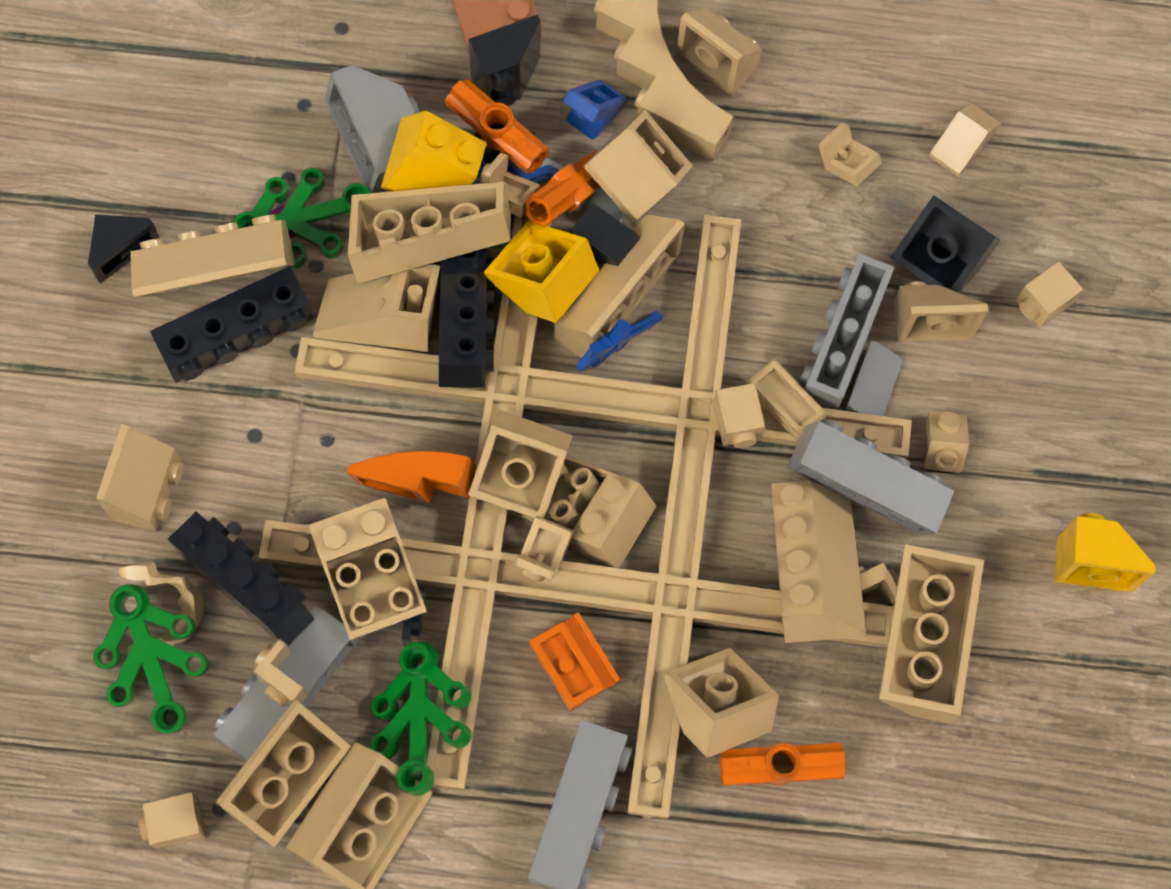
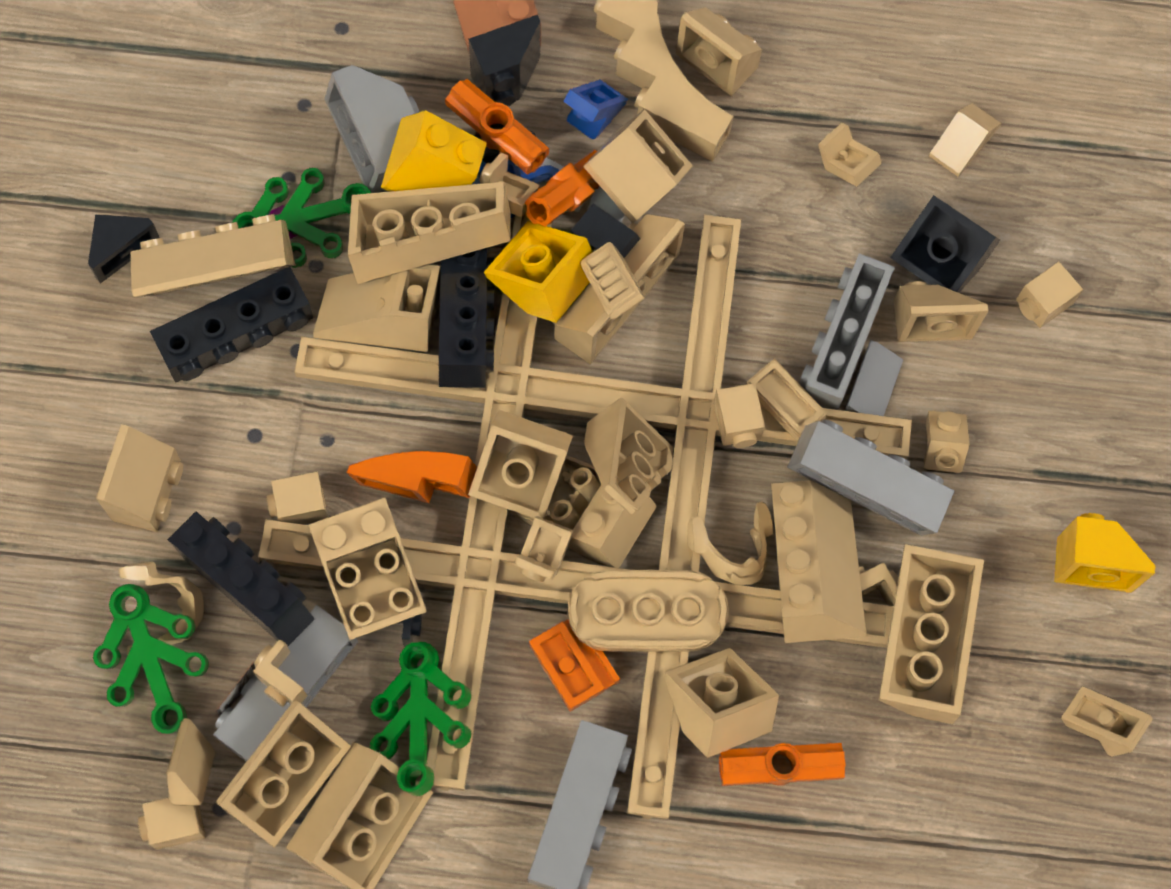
blue piece [576,310,663,372] -> none
none -> tan slope [167,719,215,805]
none -> sticker [216,662,255,717]
none -> tan brick [267,472,328,525]
none -> tan tile [568,570,729,652]
none -> tan slope [581,242,644,320]
none -> tan wedge [584,397,674,515]
none -> tan helmet [687,501,773,585]
none -> tan slope [1061,686,1153,756]

